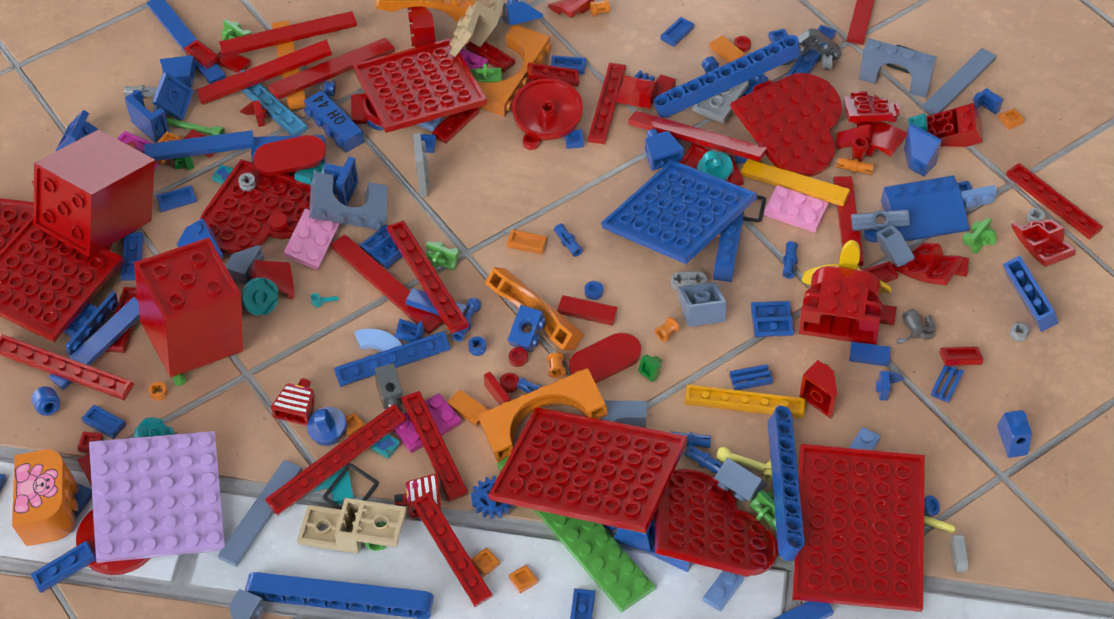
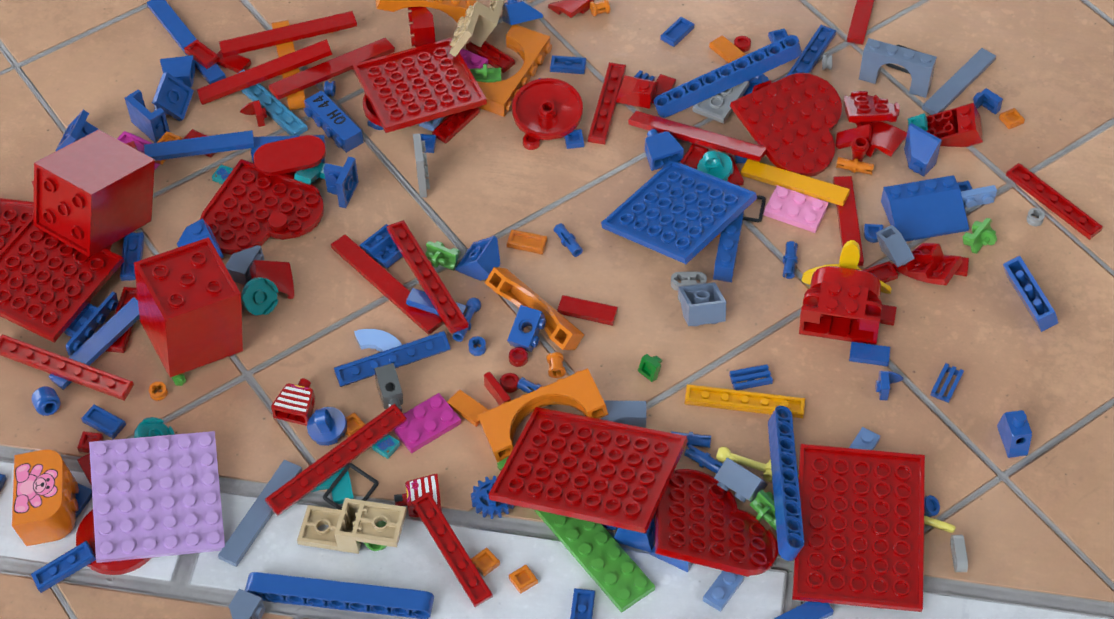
light grey pin [124,85,158,99] -> none
blue tile [156,185,197,212] -> none
bright green piece [166,117,225,136] -> none
green tile [173,156,194,171] -> none
bright green hips [221,19,252,40] -> none
light grey bush [238,173,256,191] -> none
bright pink plate [283,208,339,271] -> none
sand blue arch [309,172,387,230] -> none
teal hand [310,293,338,308] -> none
red tile [351,94,369,124] -> none
blue plate [394,319,424,342] -> none
red tile [401,391,468,502] -> none
red tile [527,62,580,87] -> none
red tile [569,333,641,384] -> none
blue tile [585,281,604,300] -> none
orange bush [654,317,680,342] -> none
blue bush [701,56,719,73] -> none
blue slope [751,301,794,337] -> none
dark grey beam [782,28,842,65] -> none
red slope [799,360,837,419] -> none
sand blue piece [851,210,910,231] -> none
flat silver piece [897,309,936,344] -> none
red tile [939,347,984,366] -> none
light grey bush [1009,322,1029,342] -> none
red slope [1011,219,1076,267] -> none
none -> blue slope [455,236,500,281]

